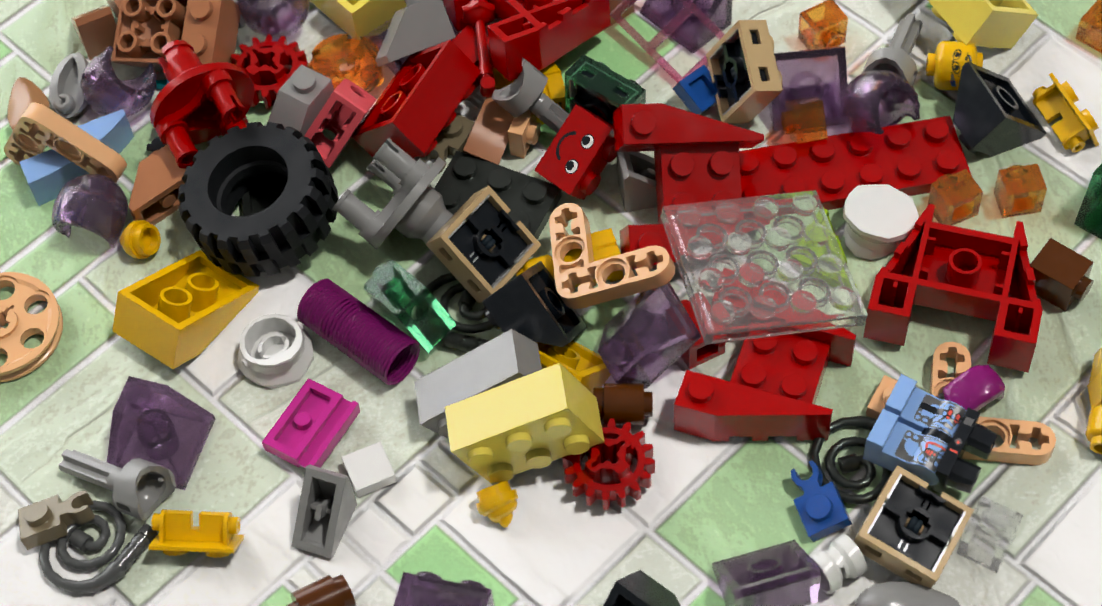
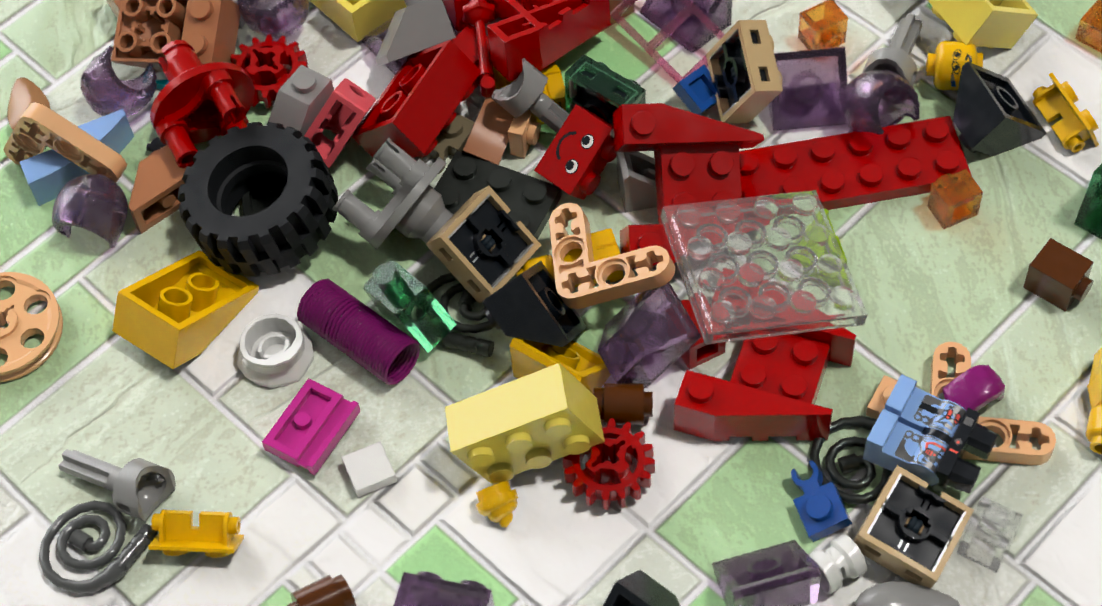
dark tan plate [18,491,95,550] -> none
light grey arm [49,53,94,118] -> none
nougat slope [71,6,117,60] -> none
clear purple slope [107,376,215,490] -> none
yellow plate [119,220,161,259] -> none
light grey slope [291,465,357,559] -> none
clear orange plate [308,34,383,93] -> none
brick [414,329,542,438] -> none
clear orange plate [781,96,828,144] -> none
white hat [843,184,919,260] -> none
red wedge [863,204,1043,373] -> none
clear orange plate [994,164,1047,218] -> none

